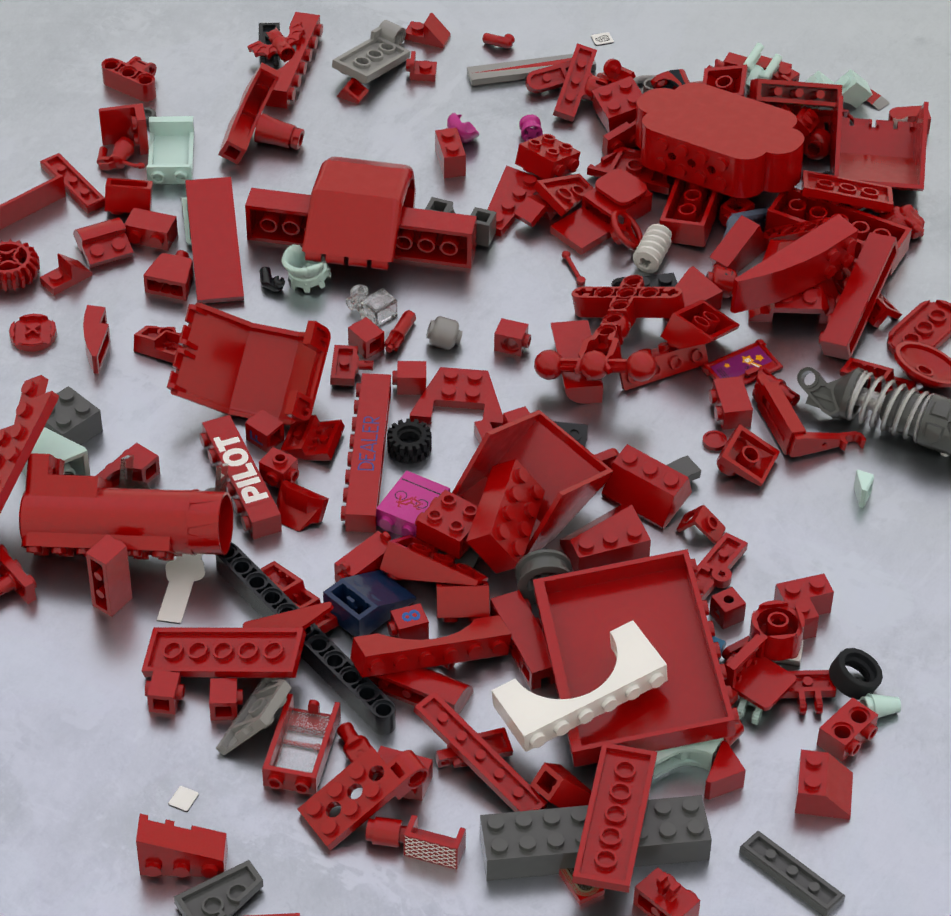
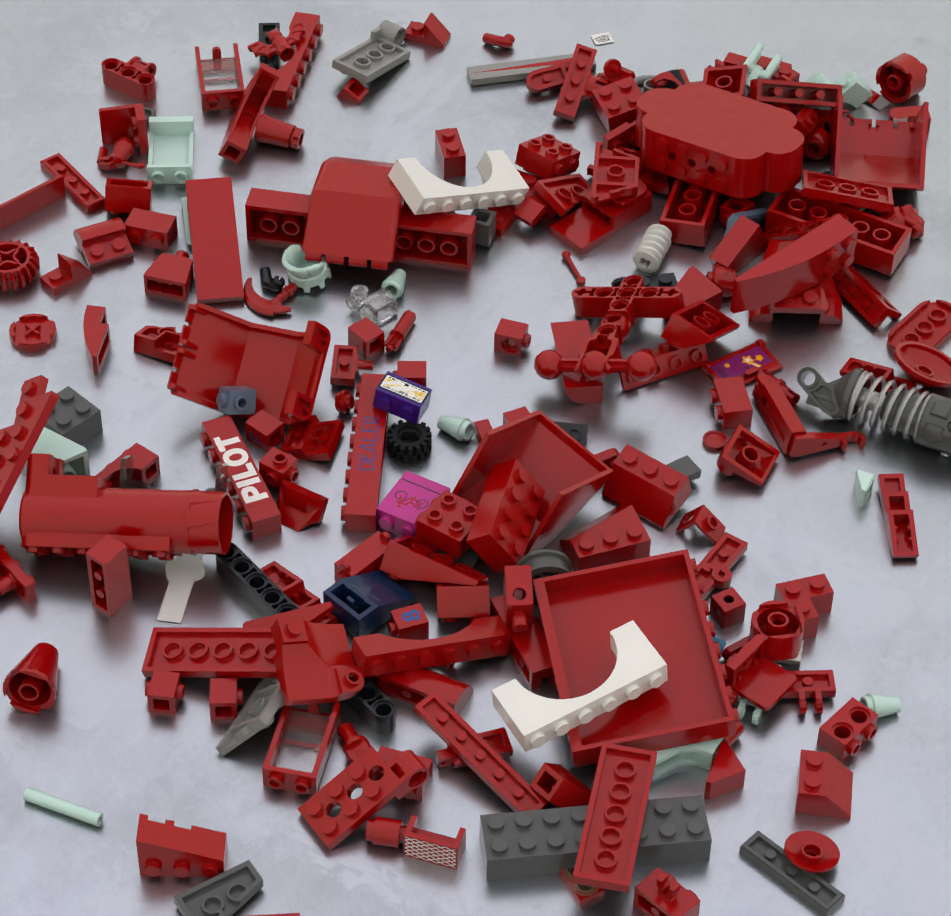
white sticker [168,786,199,811] -> none
red bracket [406,51,437,82] -> none
red wing [410,367,503,429] -> none
light grey head [426,316,463,350] -> none
dark pink hair [447,113,479,143] -> none
dark pink wheel [519,114,543,141] -> none
red piece [610,210,643,250] -> none
red brick [819,232,899,360] -> none
black tyre [829,648,883,700] -> none
none -> red cone [3,643,59,714]
none -> light aqua piece [23,787,103,827]
none -> door [195,43,245,111]
none -> sand blue brick [216,386,256,415]
none -> red piece [243,278,297,317]
none -> red slope [270,617,364,706]
none -> red plate [335,390,354,414]
none -> dark purple brick [373,371,432,424]
none -> light aqua cone [381,269,406,299]
none -> white arch [388,150,530,215]
none -> light aqua cone [437,415,475,442]
none -> red torso [503,565,533,633]
none -> red wing [591,141,640,204]
none -> red dish [784,831,840,873]
none -> red brick [876,53,927,103]
none -> red slope [877,473,919,558]

